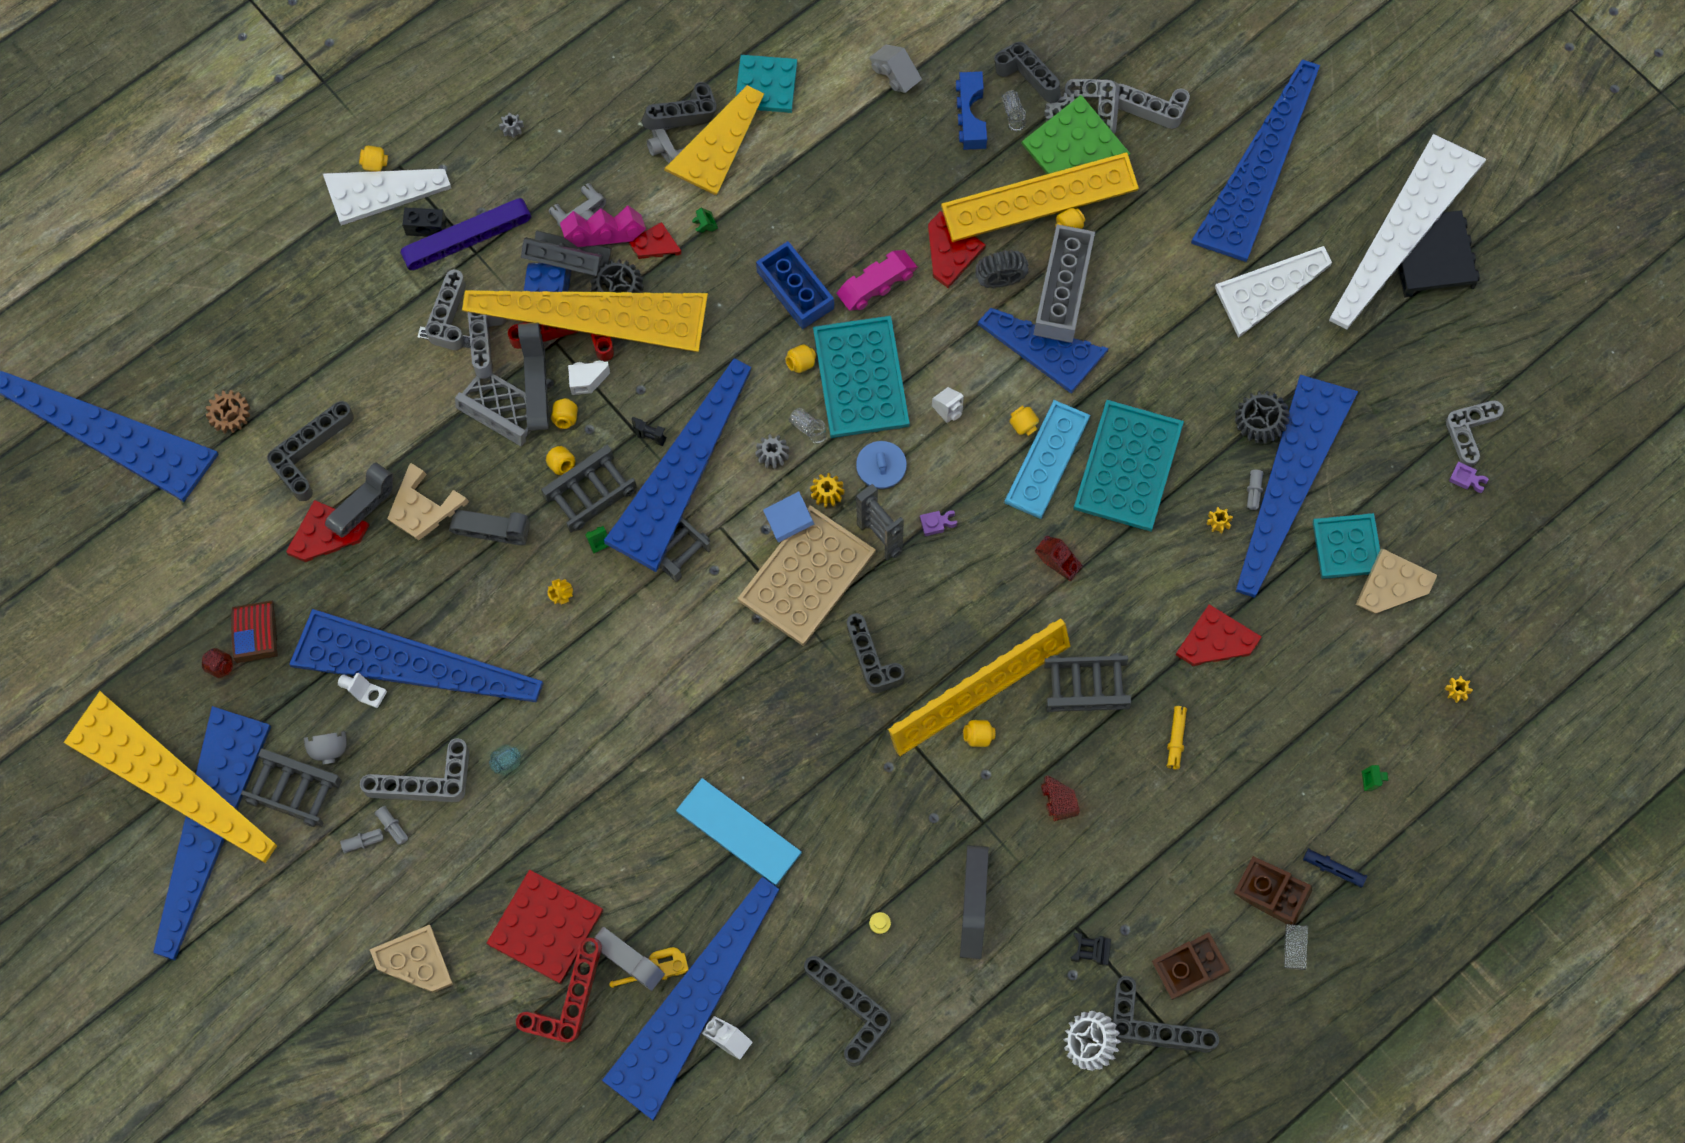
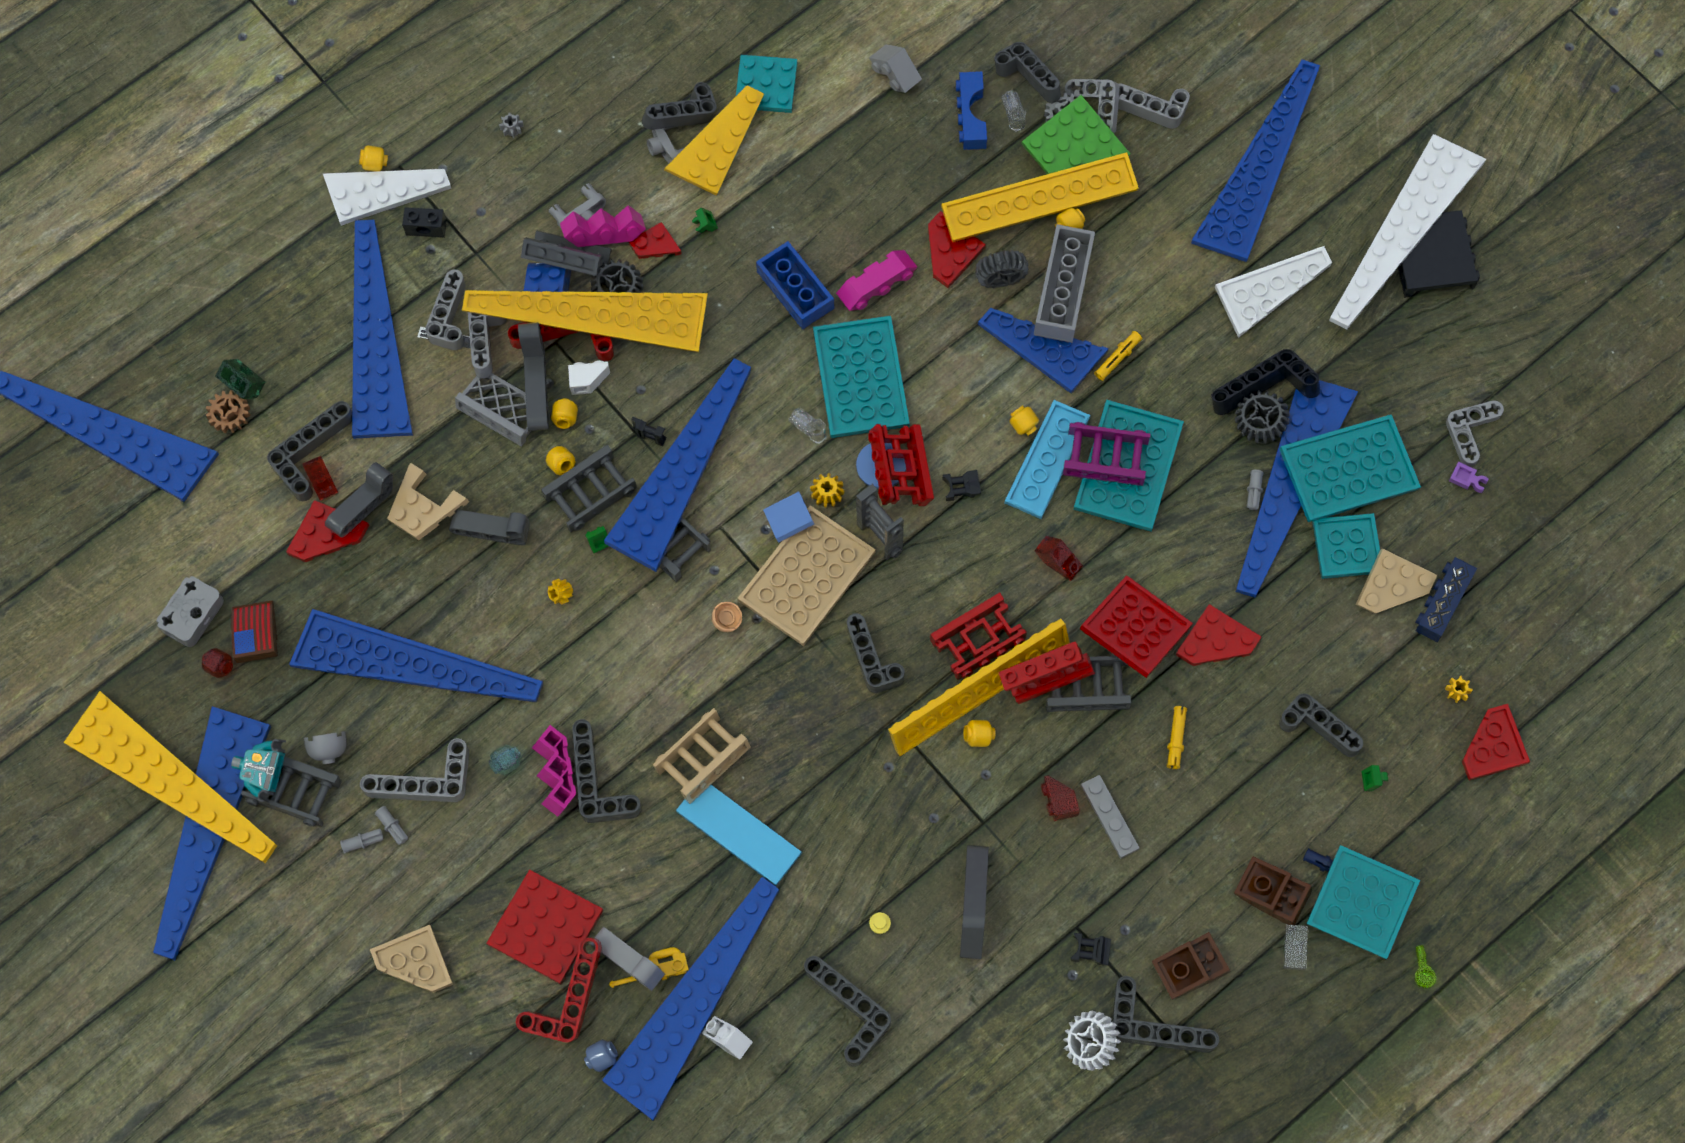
white bracket [338,673,387,708] -> none
dark purple beam [400,198,531,270] -> none
light grey gear [755,434,789,469] -> none
yellow head [785,344,816,373] -> none
medium lavender plate [920,511,957,536] -> none
white slope [932,387,964,423] -> none
yellow gear [1207,507,1233,534] -> none
none -> light grey axle [156,576,224,647]
none -> clear green brick [215,359,266,399]
none -> torso [231,739,286,804]
none -> clear red slope [302,456,338,500]
none -> blue wing [352,220,413,439]
none -> dark pink brick [532,725,576,817]
none -> dark grey beam [572,719,642,823]
none -> sand blue head [584,1039,618,1072]
none -> tan fence [653,708,751,804]
none -> light nougat hair [712,602,742,633]
none -> red fence [868,424,934,506]
none -> red fence [930,592,1027,680]
none -> black piece [942,470,981,501]
none -> red fence [999,641,1095,704]
none -> magenta fence [1063,422,1150,486]
none -> red plate [1080,575,1193,678]
none -> light grey plate [1081,775,1139,859]
none -> yellow pin [1094,331,1142,381]
none -> black beam [1211,349,1320,415]
none -> teal plate [1279,414,1421,522]
none -> dark grey beam [1279,693,1363,757]
none -> teal plate [1306,845,1420,959]
none -> dark blue brick [1415,557,1477,643]
none -> clear neon green plate [1415,945,1436,988]
none -> red plate [1462,704,1530,781]

